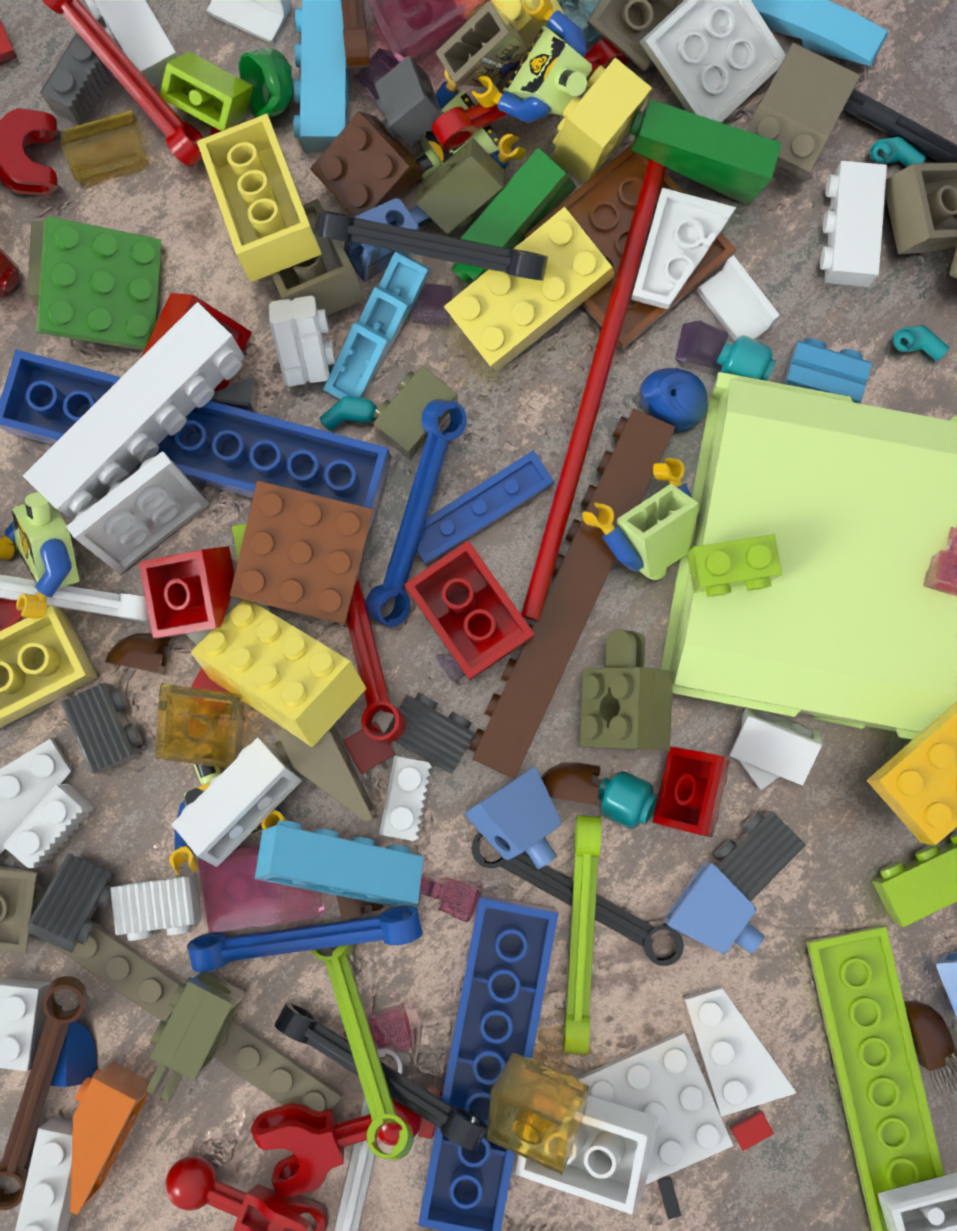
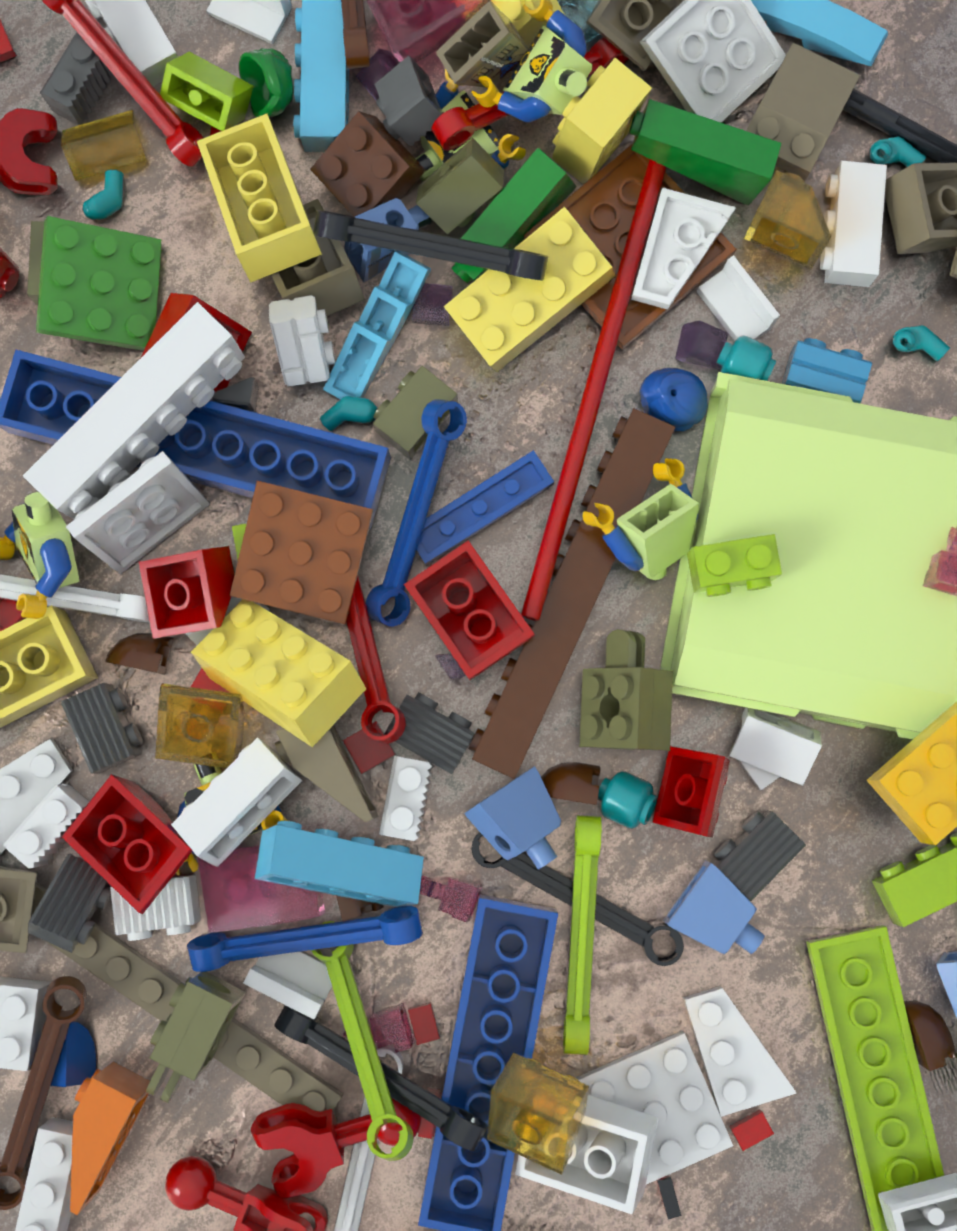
none -> red slope [62,774,193,914]
none -> teal arm [83,170,124,220]
none -> white panel [243,951,332,1019]
none -> red piece [408,1002,440,1045]
none -> clear yellow slope [744,170,831,269]

